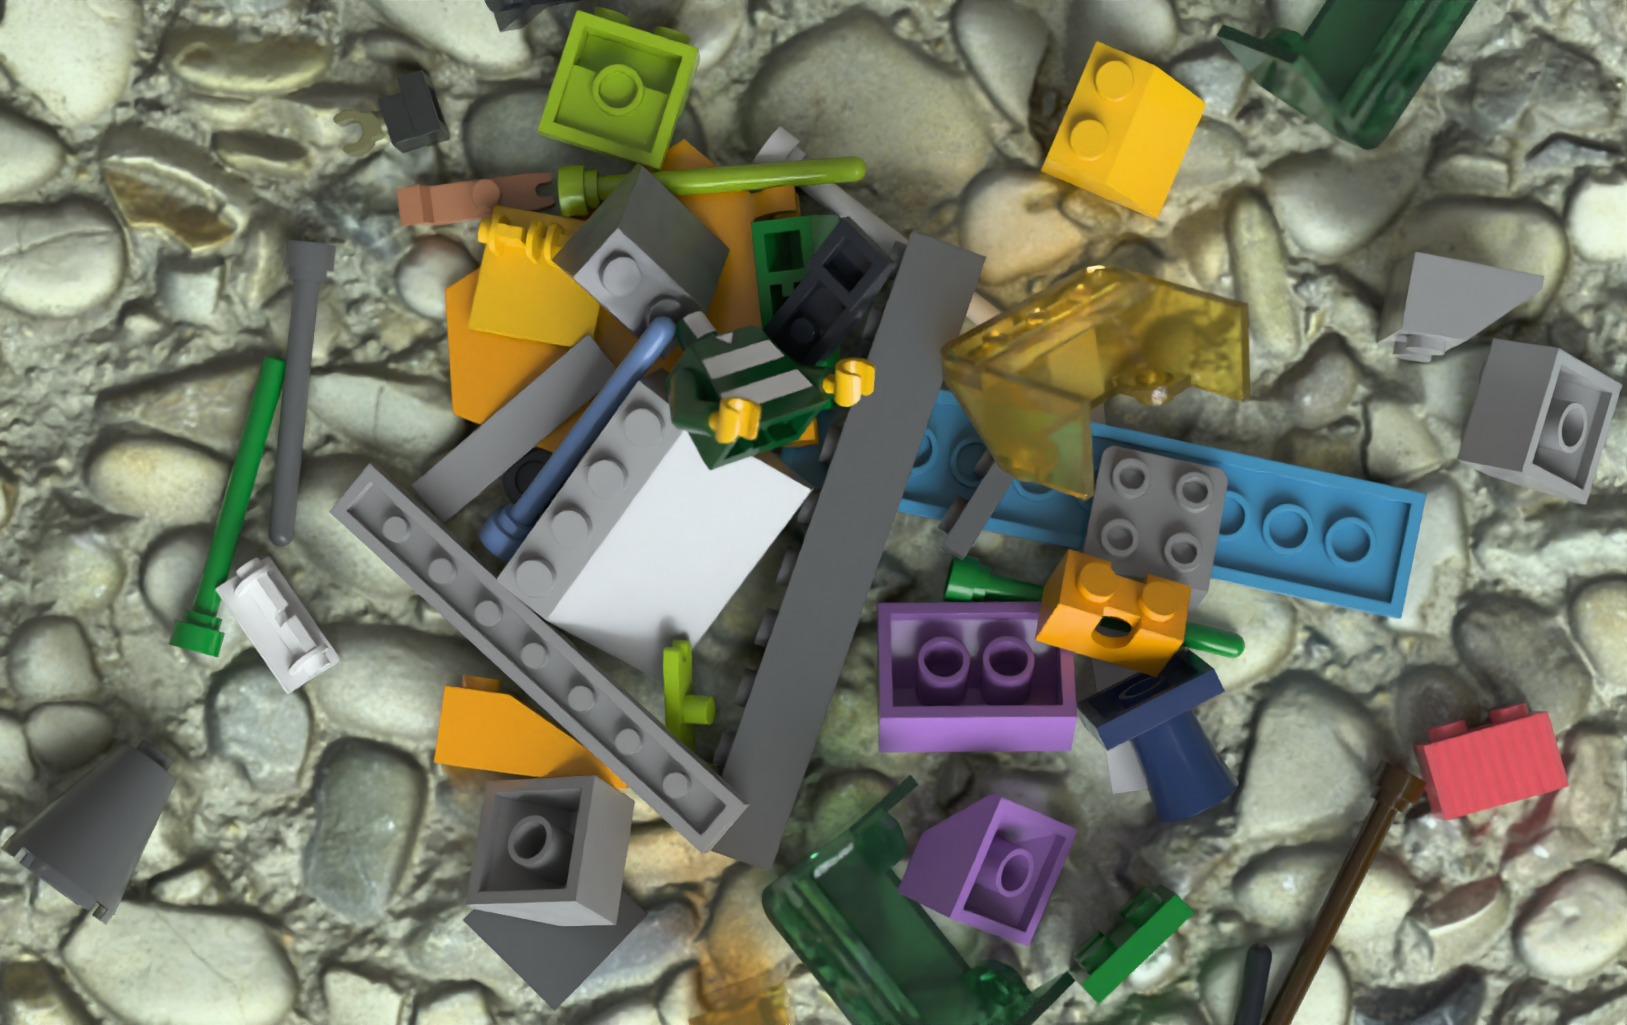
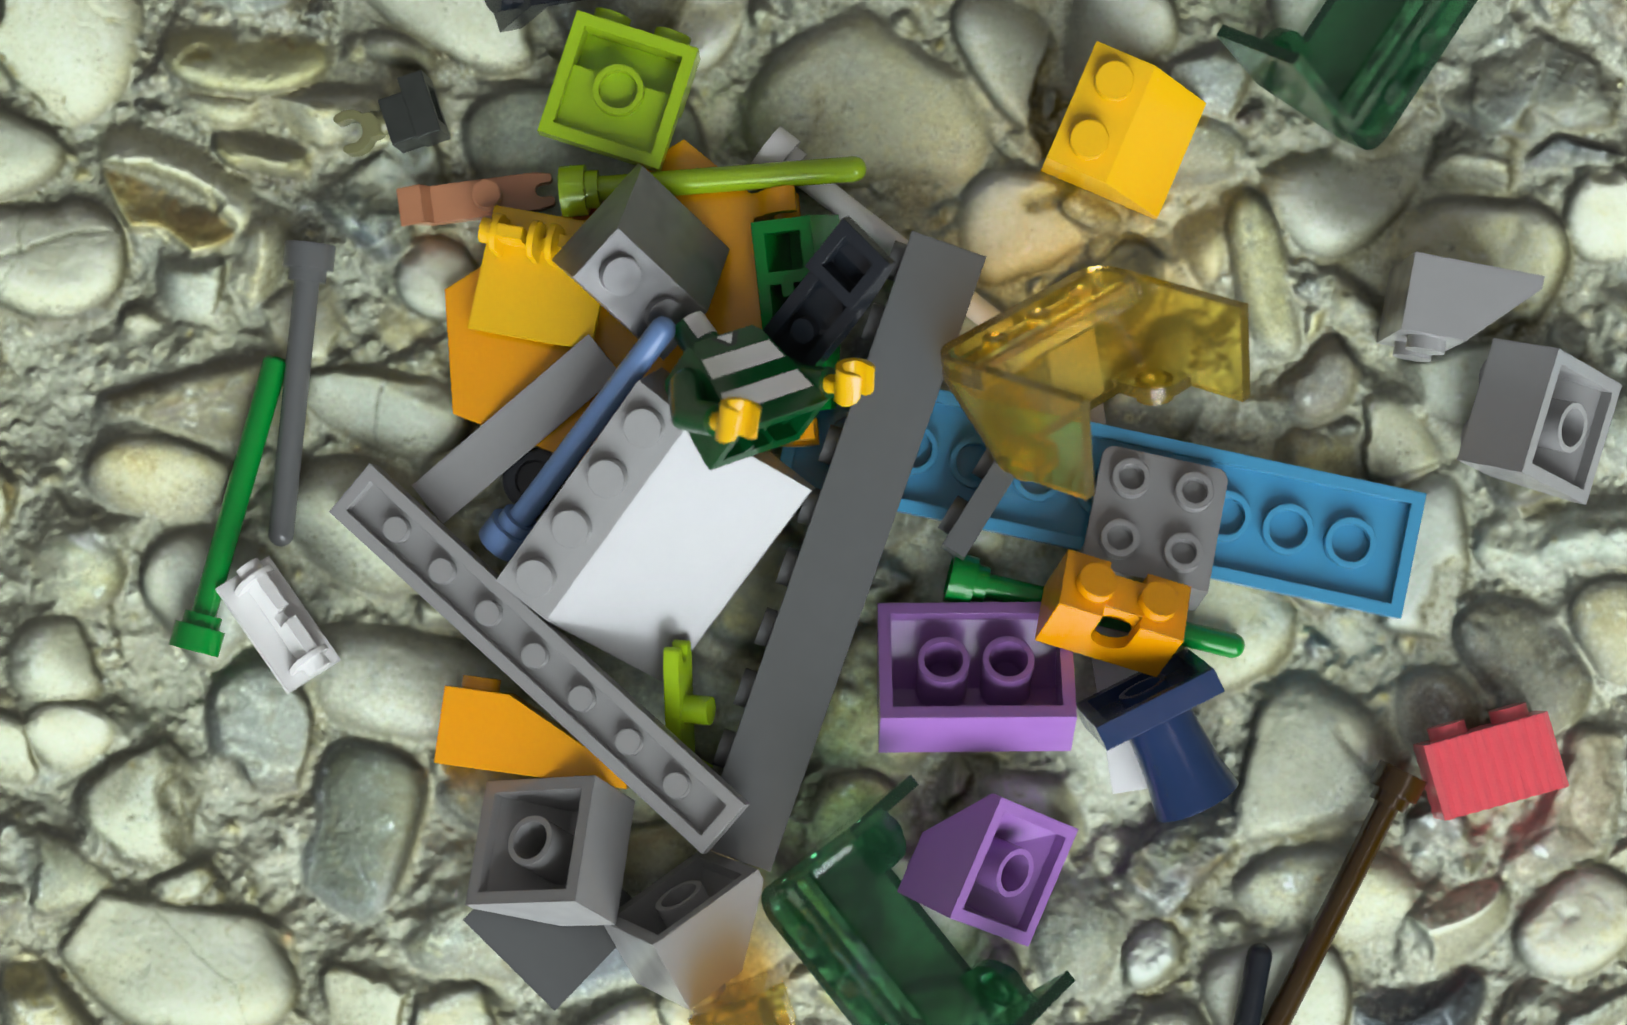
dark grey cone [1,740,177,925] -> none
green plate [1069,884,1195,1004] -> none
none -> light grey slope [604,851,764,1010]

